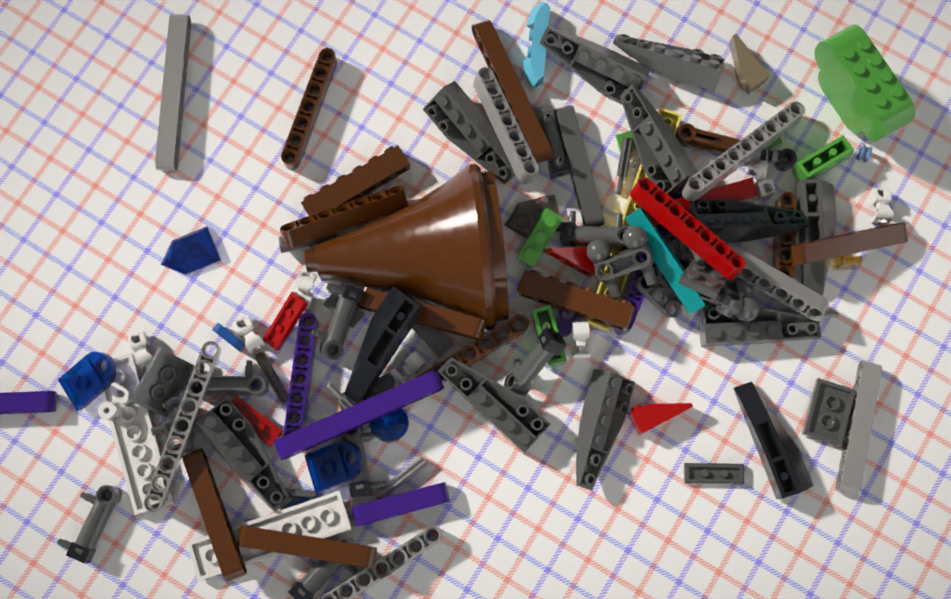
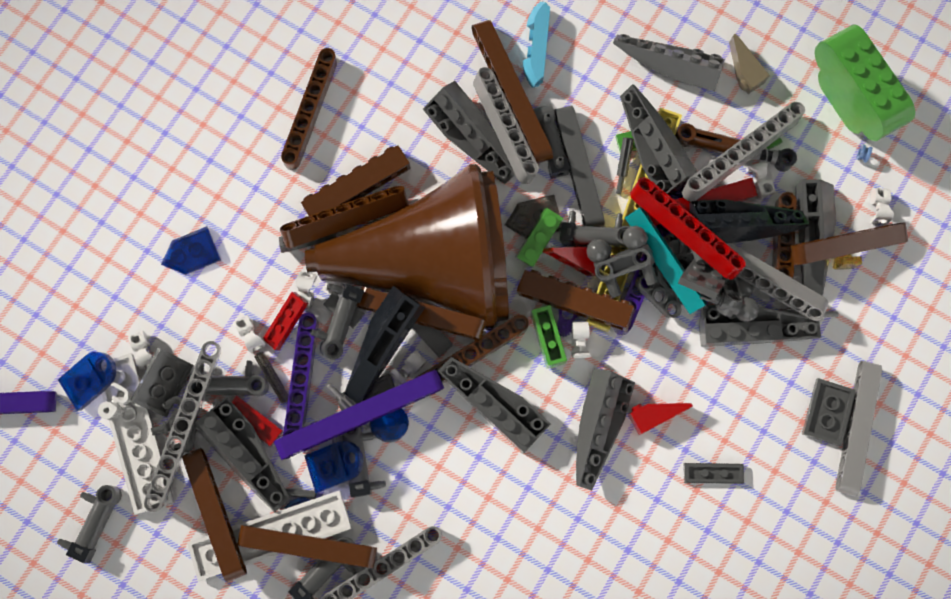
light grey beam [155,14,191,171] -> none
blue beam [212,323,245,352] -> none
dark purple beam [351,482,450,527] -> none
light grey axle [376,455,428,499] -> none
dark grey piece [504,324,566,396] -> none
dark grey wedge [540,26,650,103] -> none
black wedge [733,381,814,499] -> none
bright green brick [792,135,854,182] -> none

